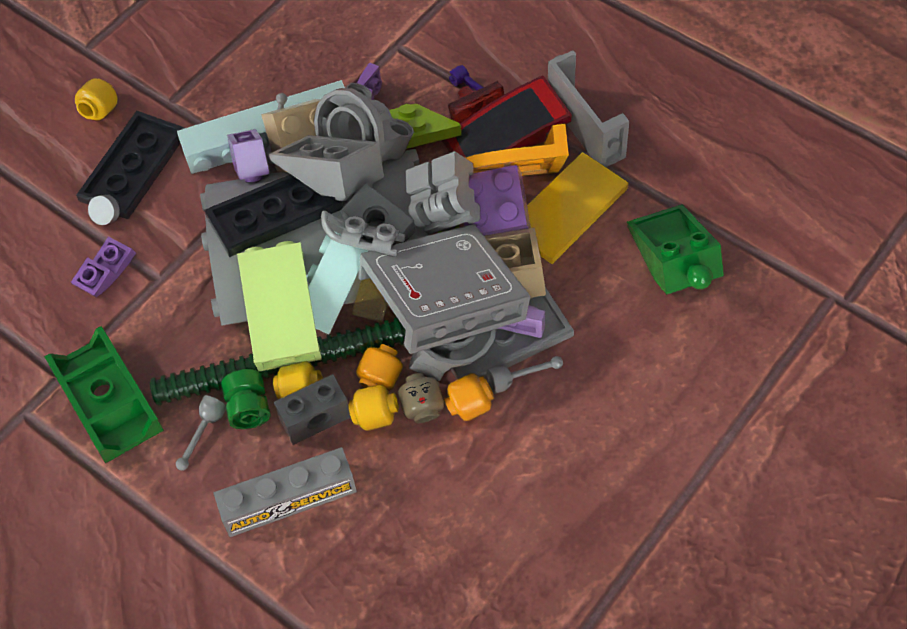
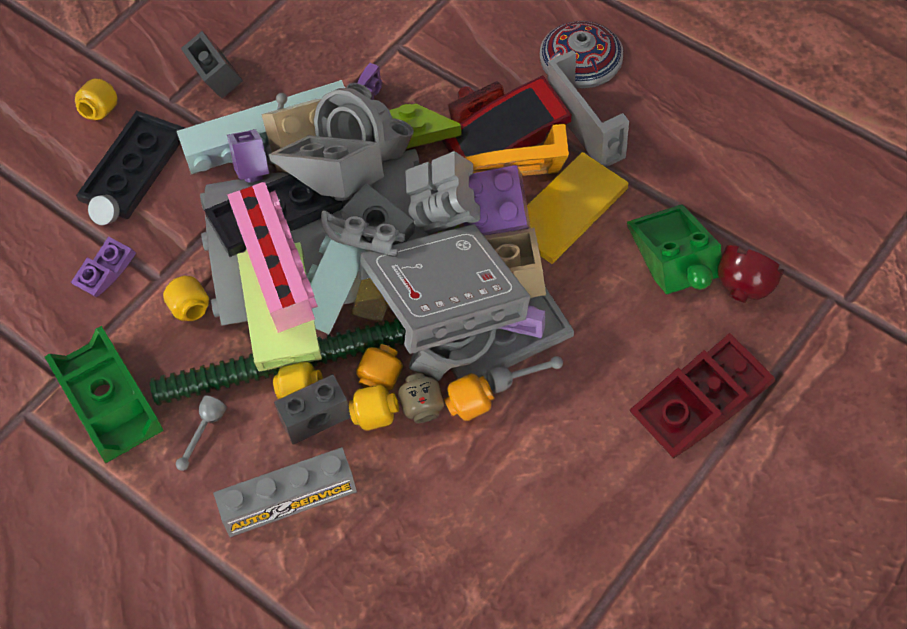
green wheel [221,369,271,430] -> none
dark purple hand [449,65,487,95] -> none
none -> yellow head [163,276,209,321]
none -> dark grey brick [181,31,243,98]
none -> bright pink brick [227,182,318,333]
none -> dish [540,21,623,88]
none -> dark red slope [629,333,775,459]
none -> dark red cylinder [718,245,784,303]

